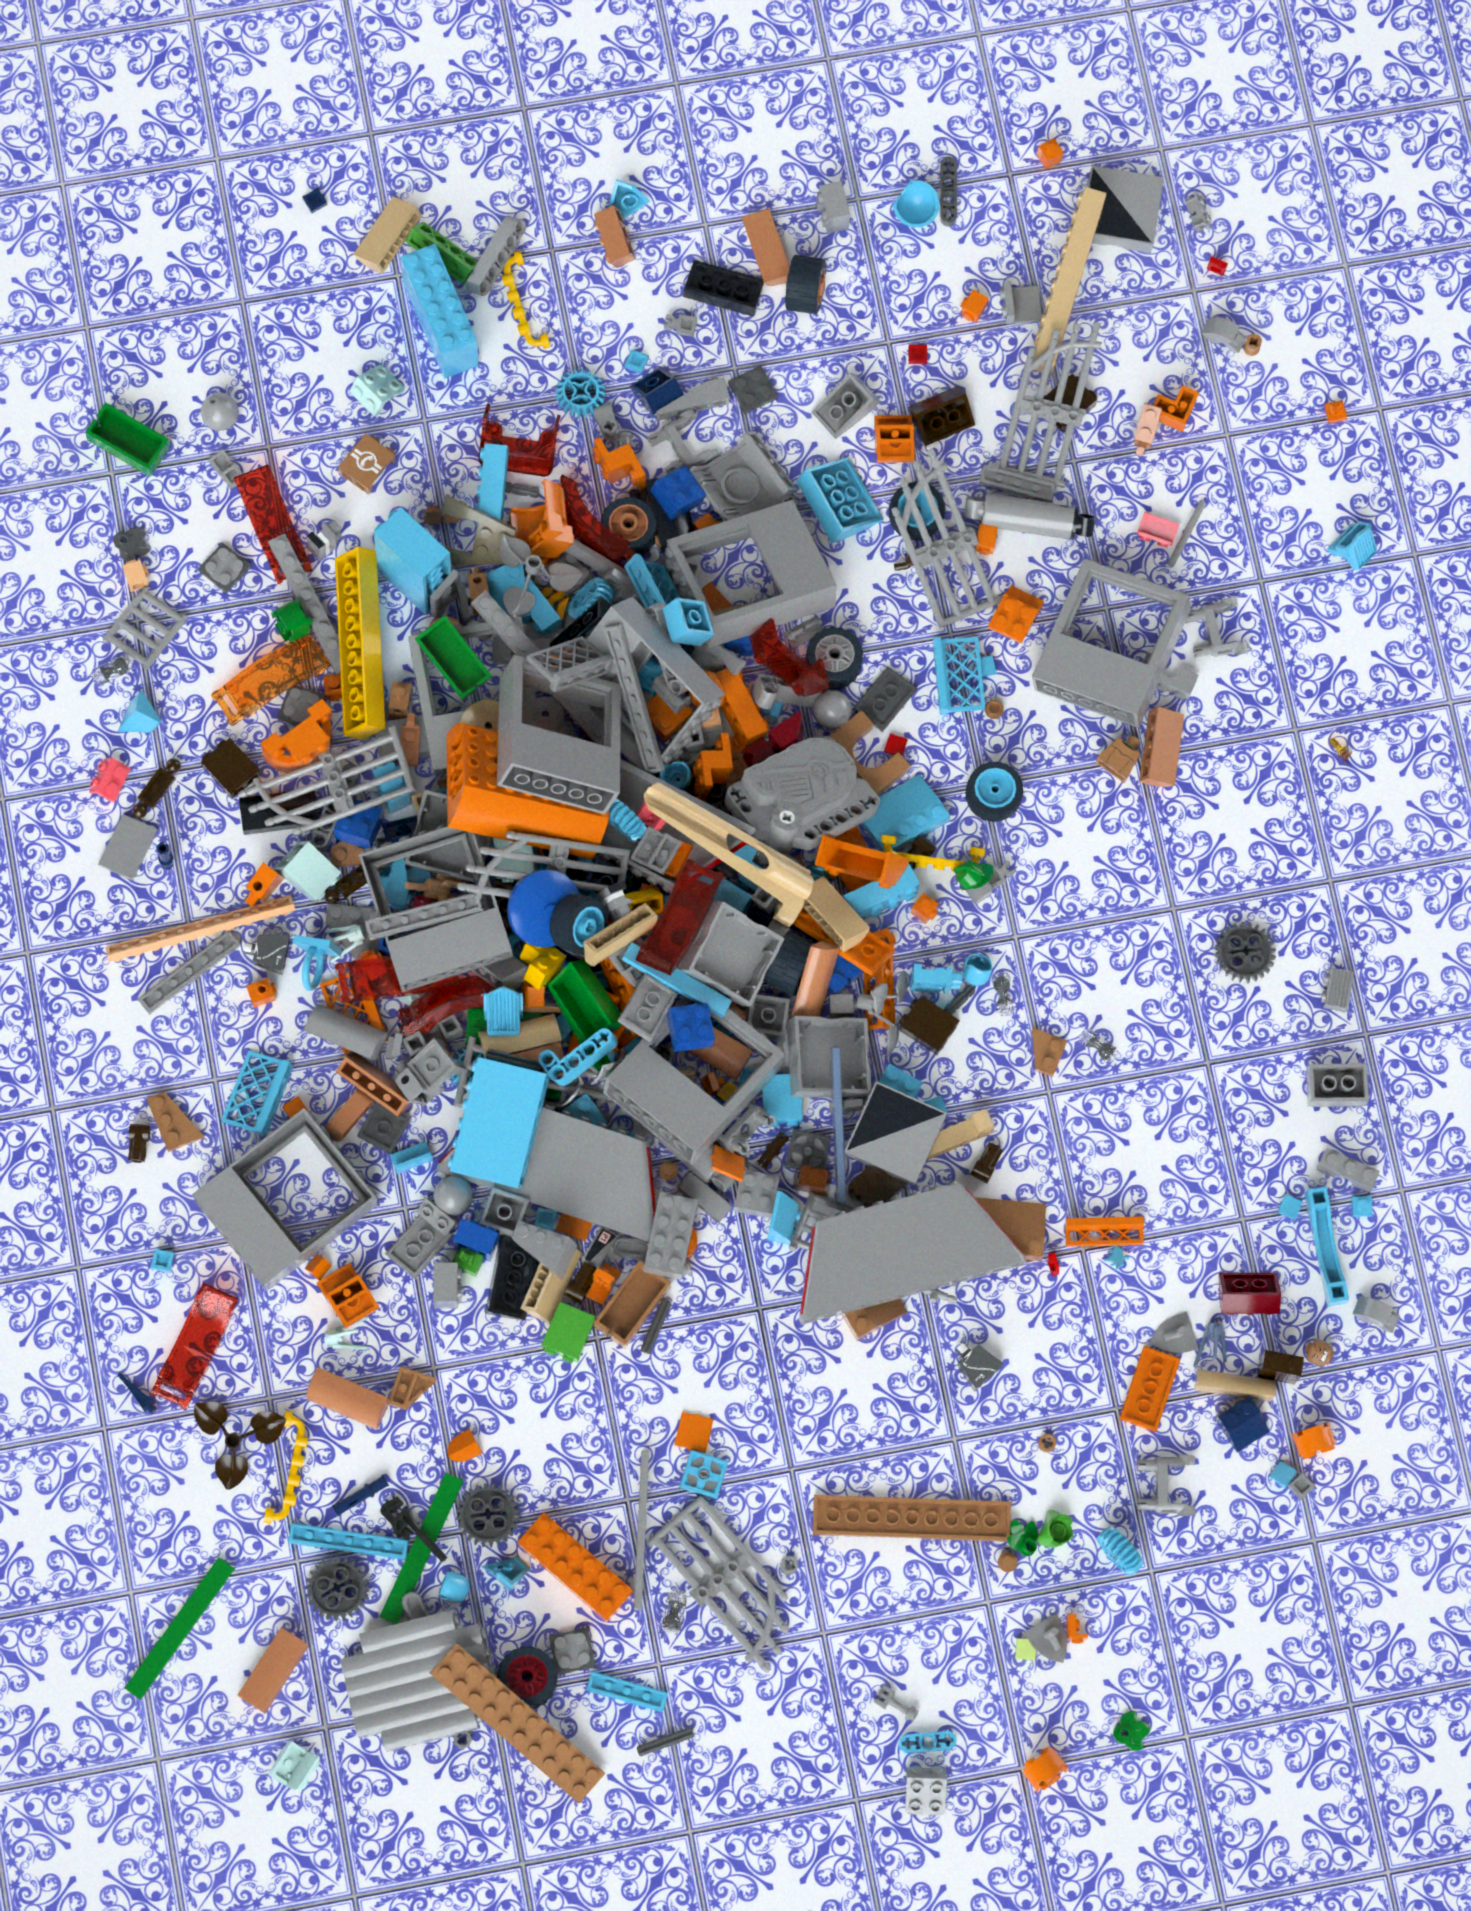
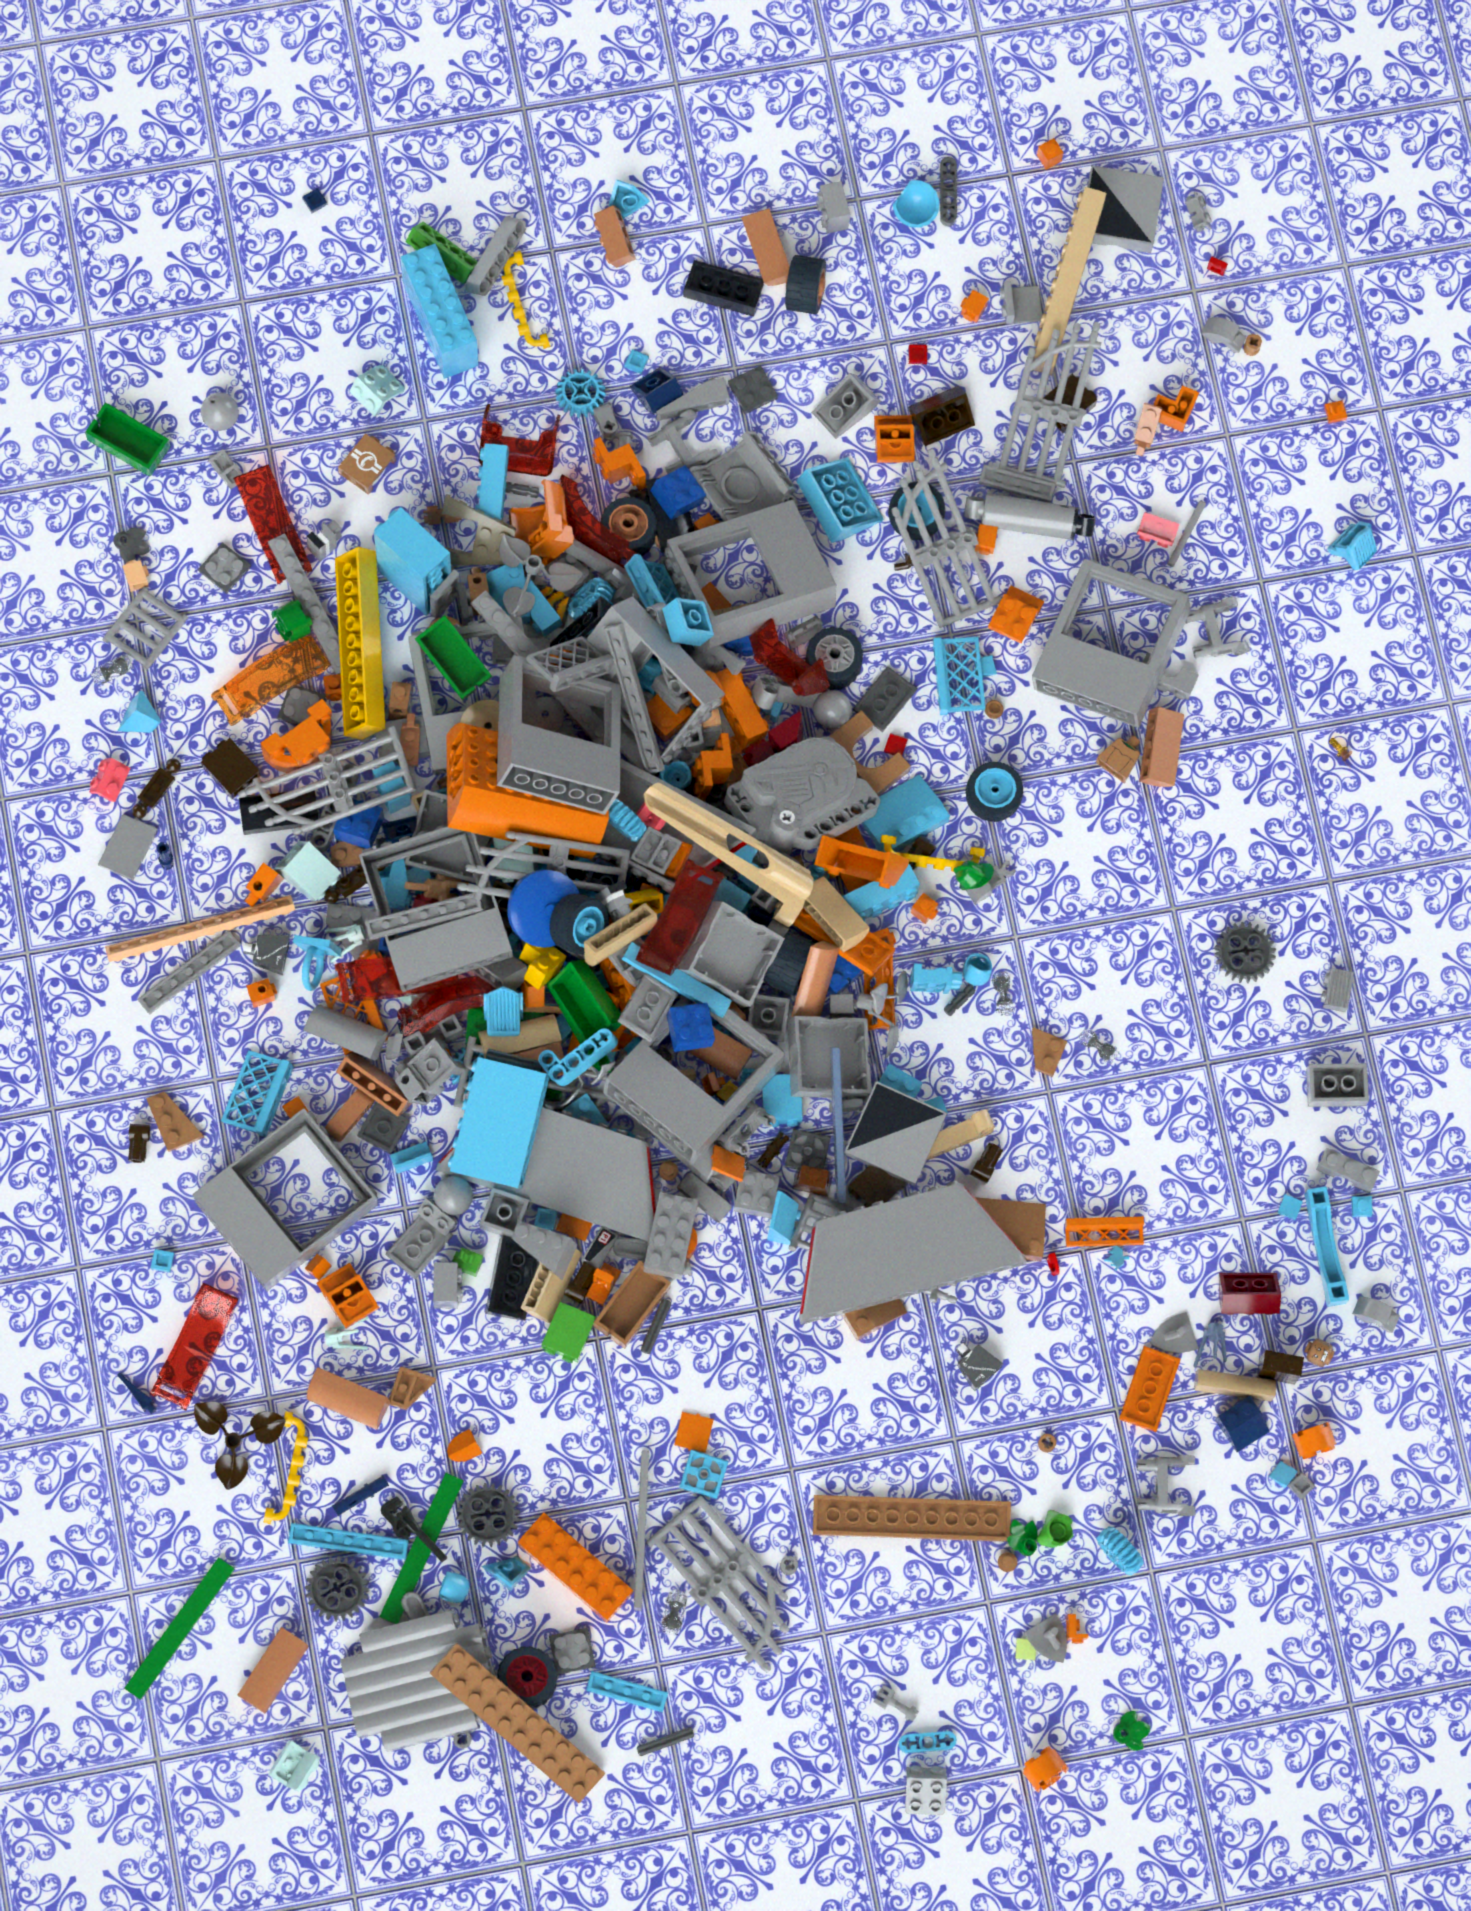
tan brick [353,196,422,274] -> none
blue brick [453,1218,499,1262] -> none
light grey plate [664,314,697,337] -> none
dark brown brick [899,995,960,1056] -> none

